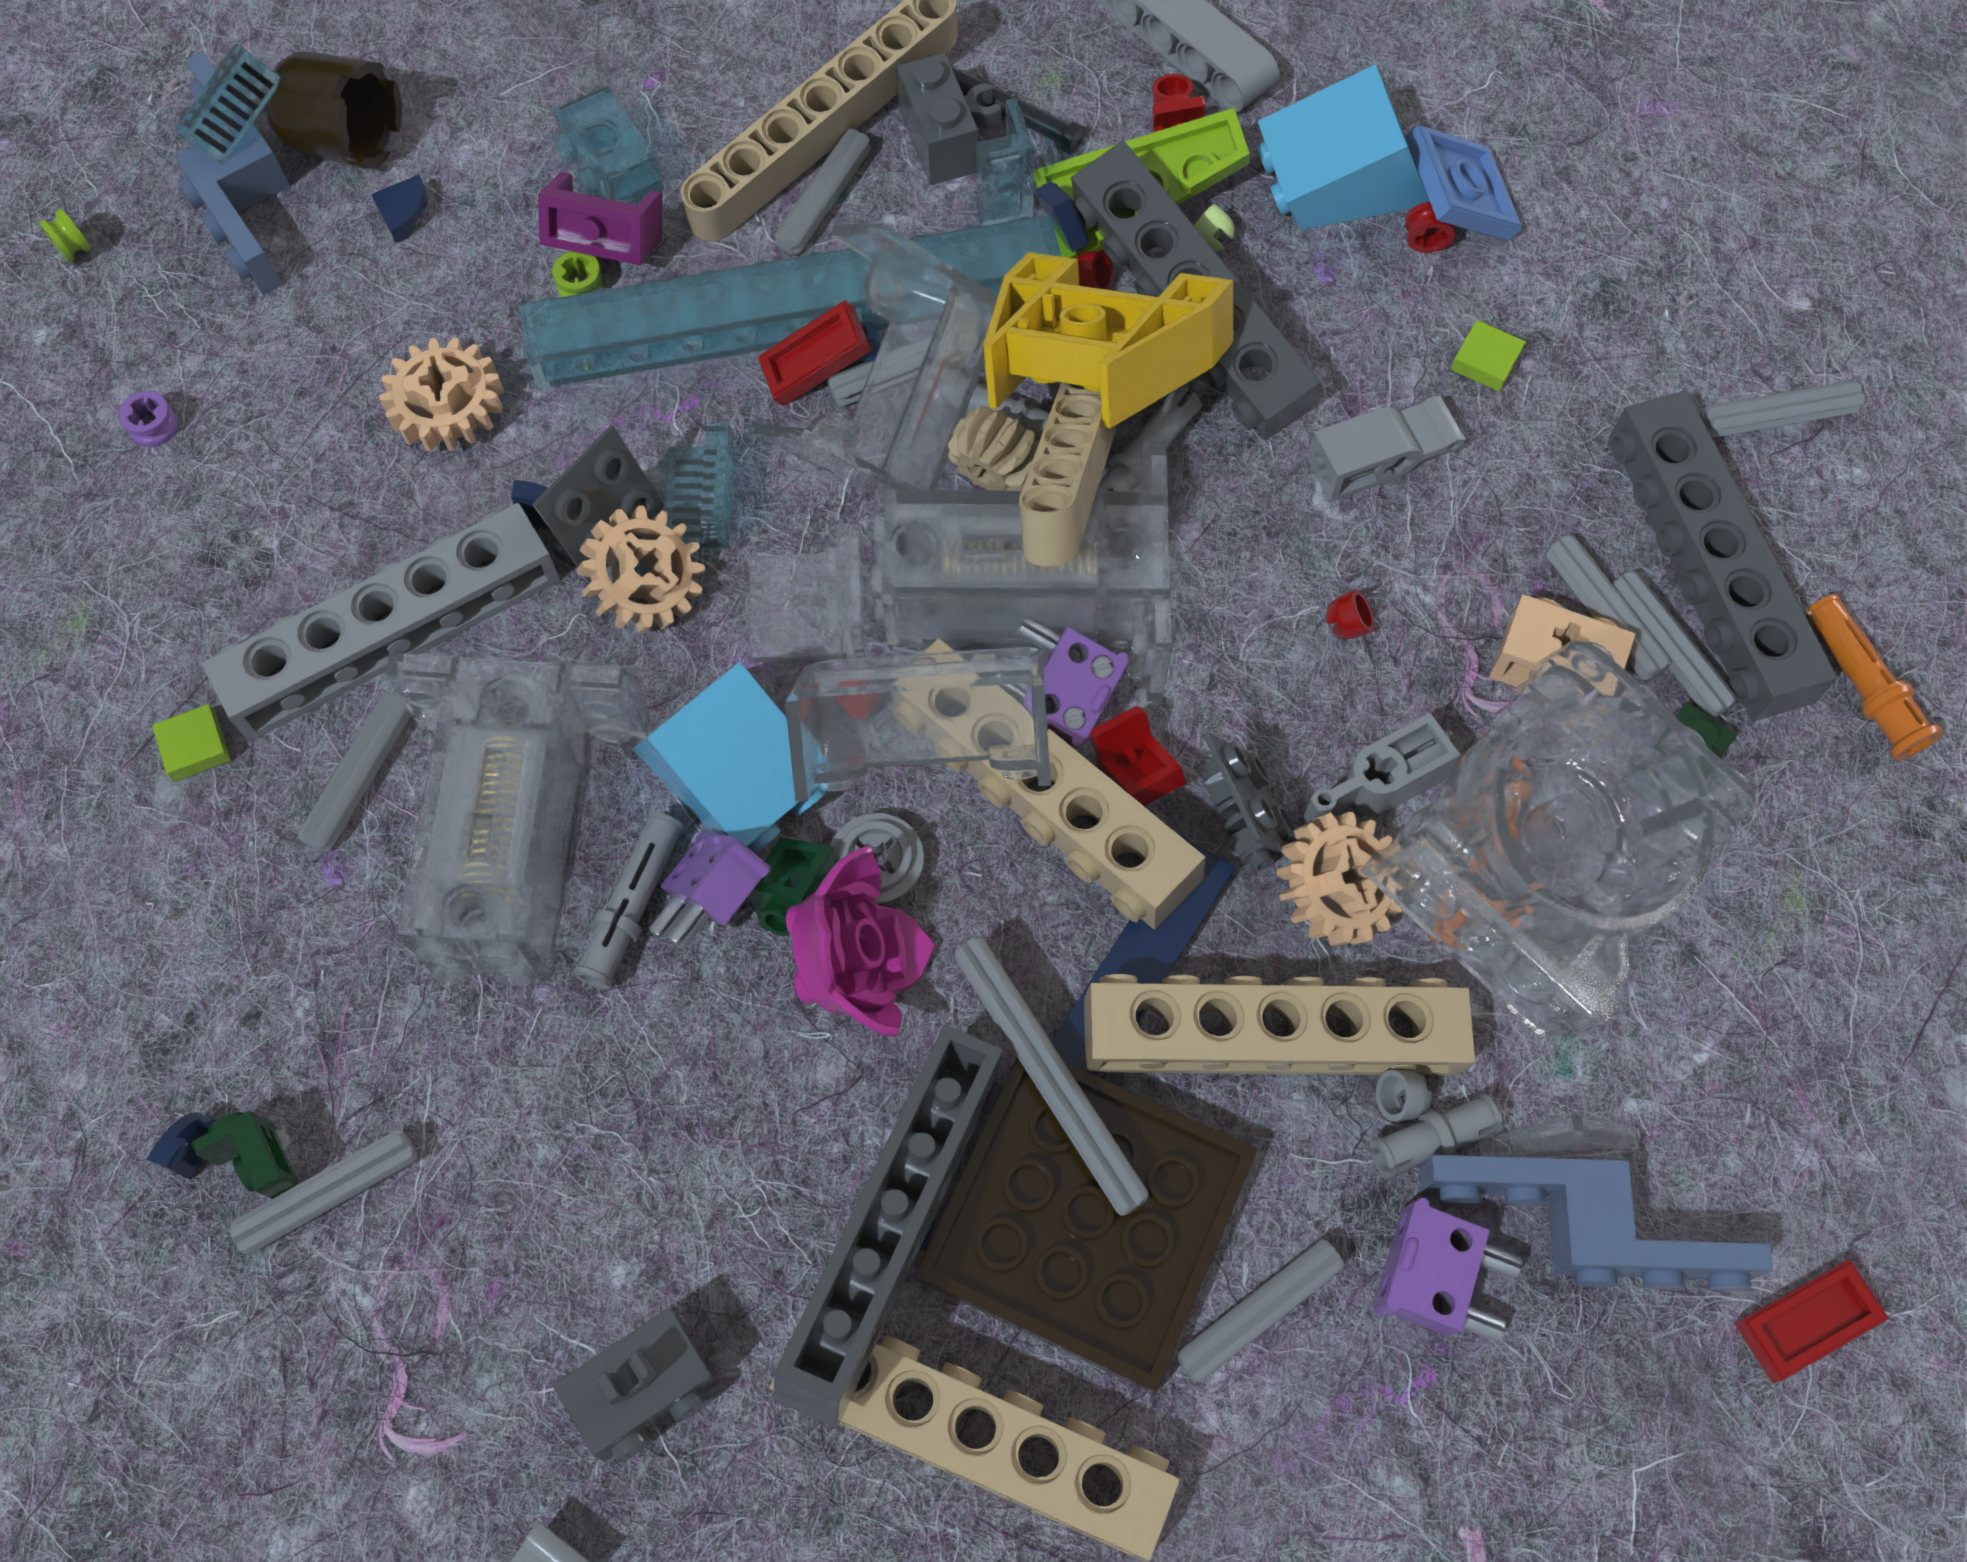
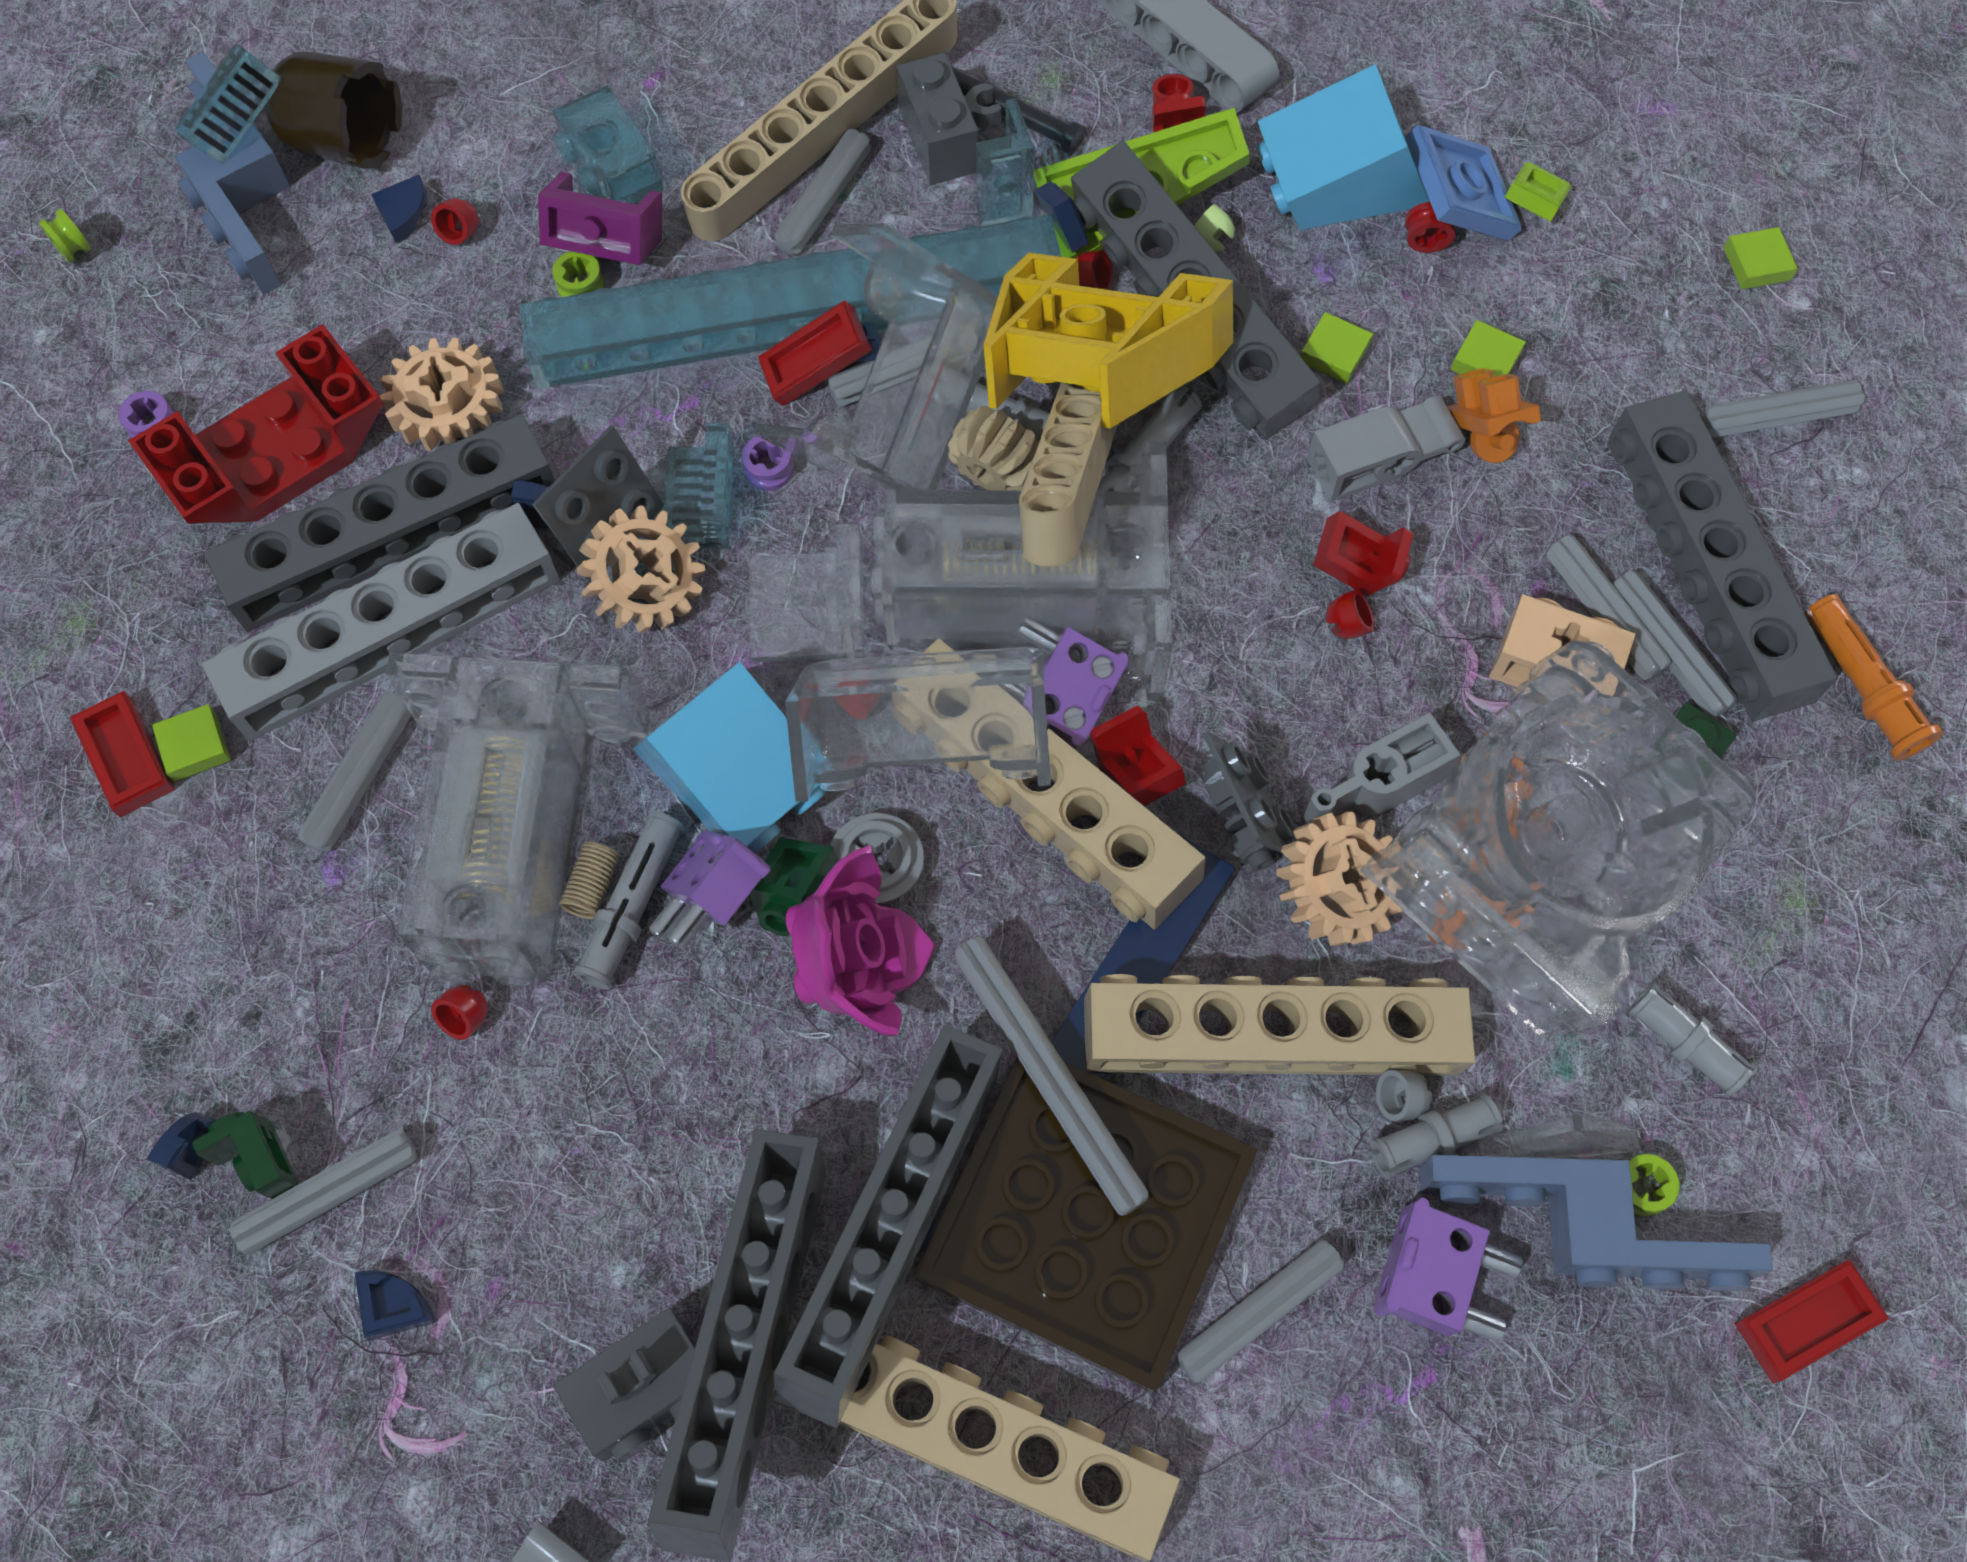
none -> red tile [70,690,175,818]
none -> red slope [128,324,384,524]
none -> dark grey brick [203,414,555,632]
none -> dark blue tile [355,1270,435,1340]
none -> red hinge [431,198,479,245]
none -> red hinge [431,984,488,1040]
none -> tan piece [559,841,621,919]
none -> dark grey brick [648,1129,826,1562]
none -> medium lavender bush [741,434,794,491]
none -> lime tile [1300,312,1374,384]
none -> red bracket [1313,511,1414,596]
none -> orange hips [1447,368,1541,463]
none -> lime tile [1504,162,1572,222]
none -> light grey pin [1628,982,1757,1096]
none -> lime bush [1629,1154,1680,1218]
none -> lime tile [1723,227,1798,290]

